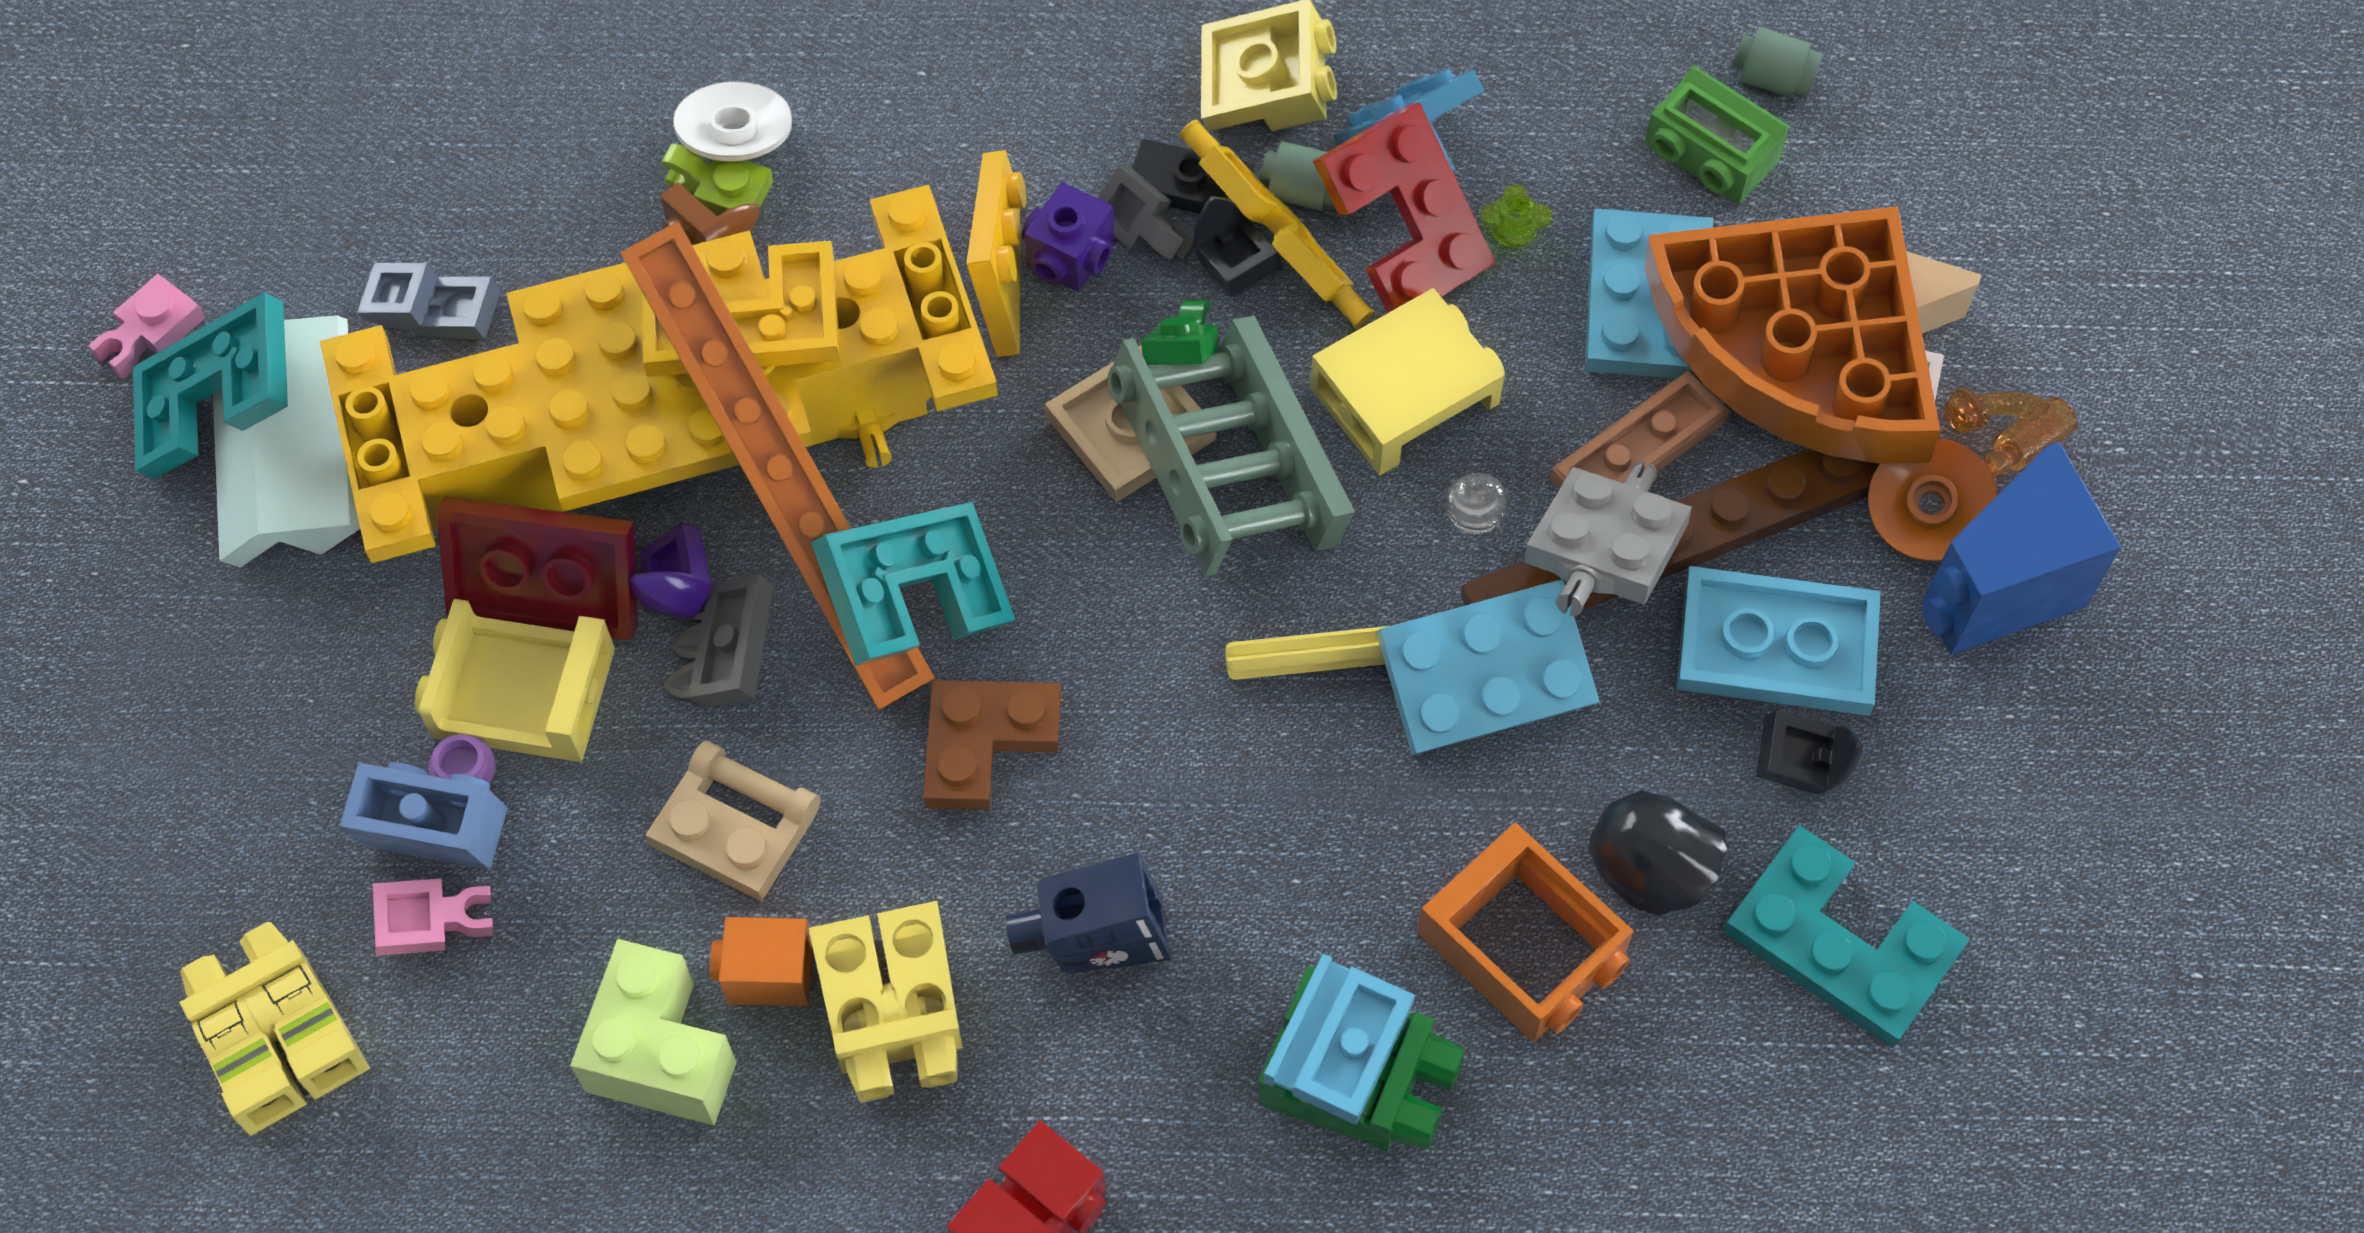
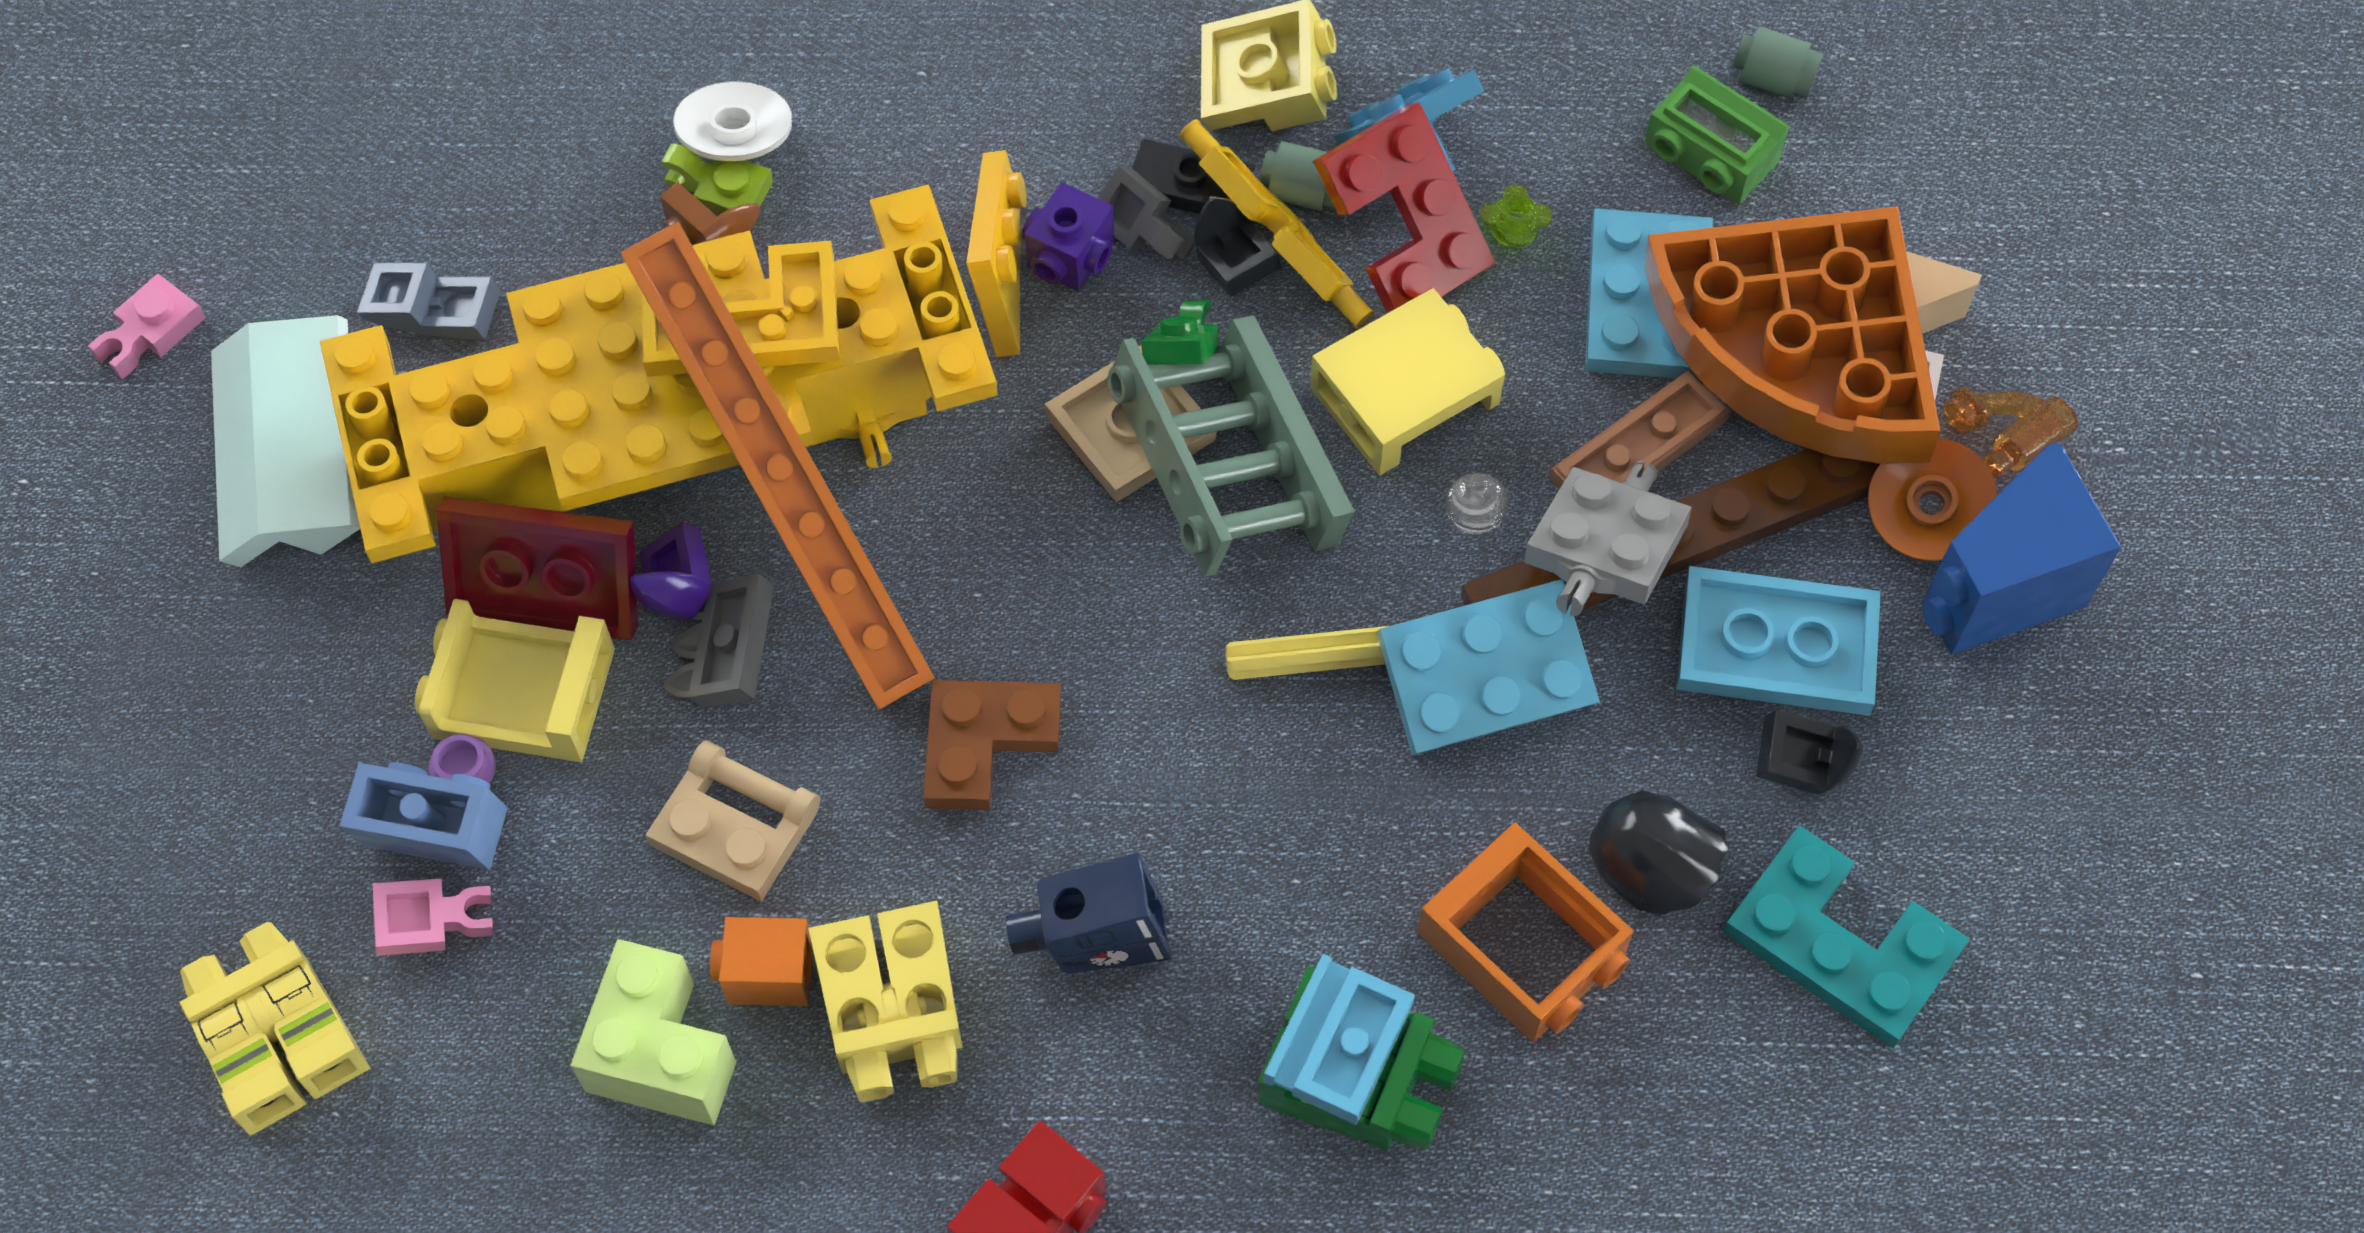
teal plate [133,292,288,480] -> none
teal plate [811,502,1016,666] -> none

